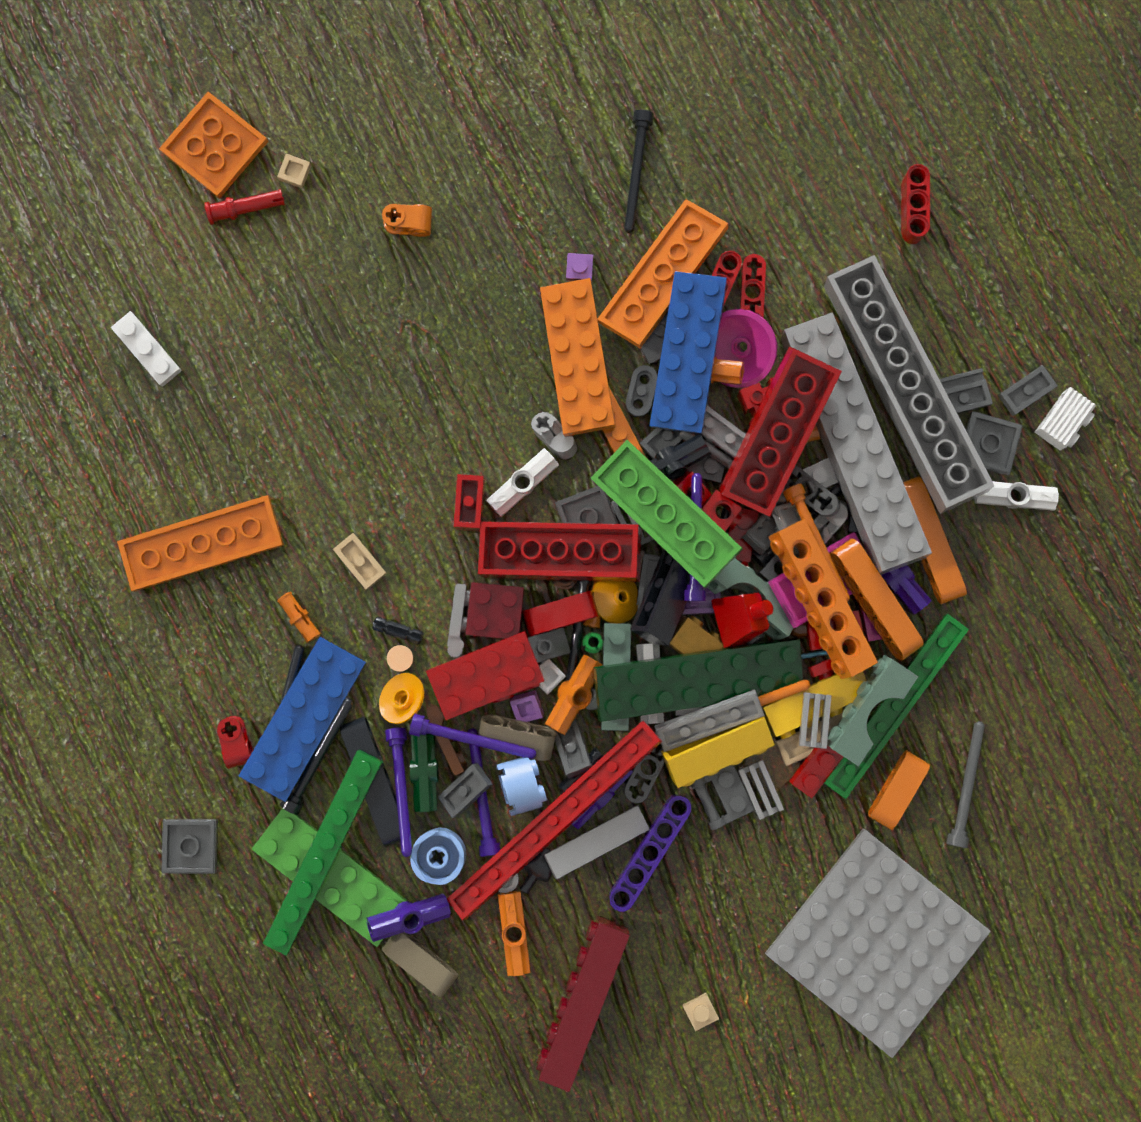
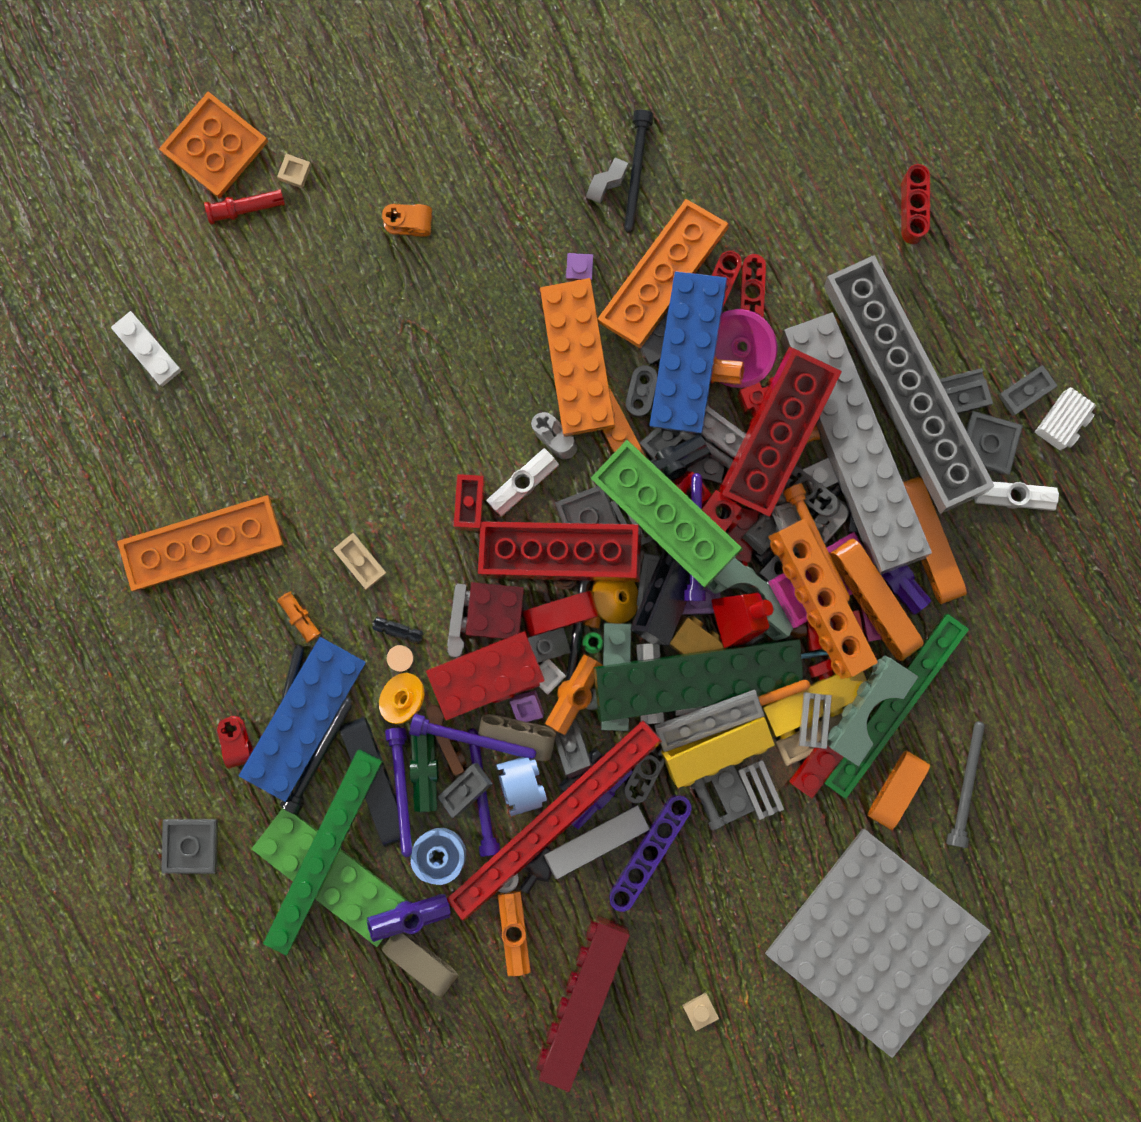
none -> light grey piece [586,157,629,203]

